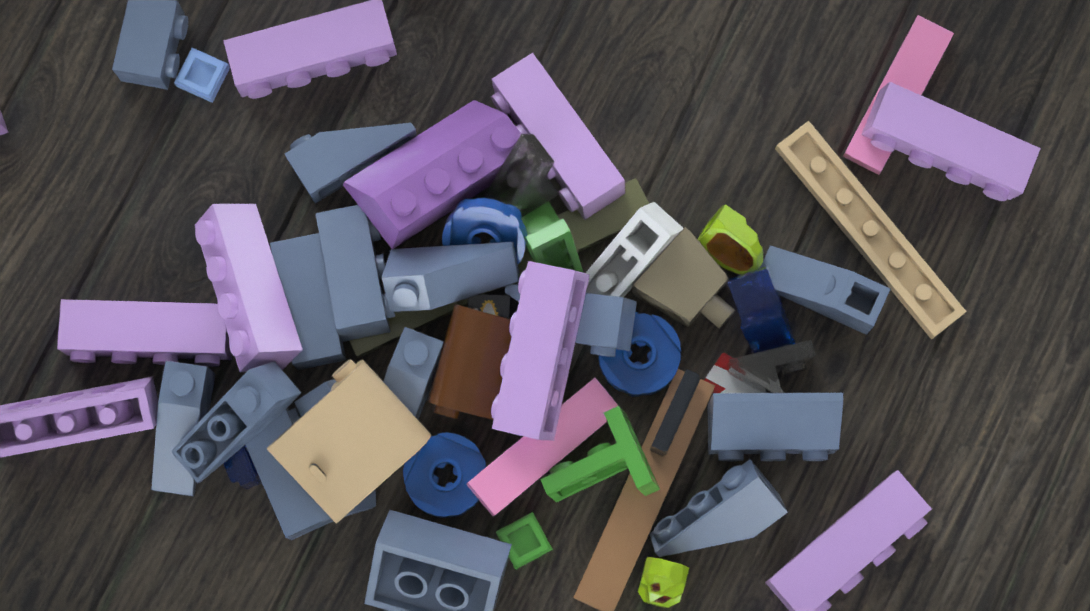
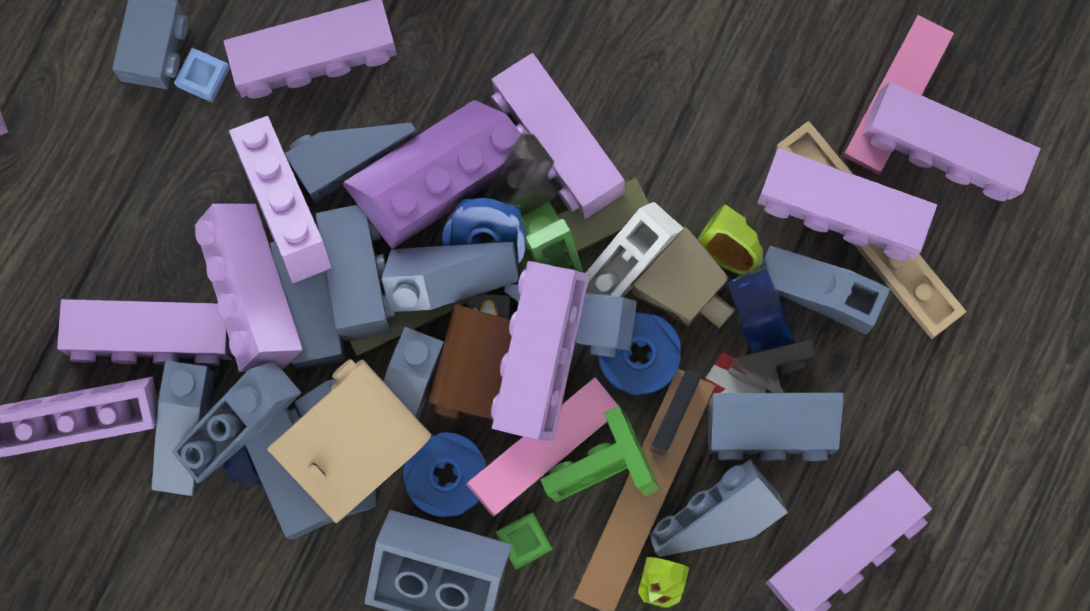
none -> lavender brick [229,116,332,284]
none -> lavender brick [758,148,937,261]

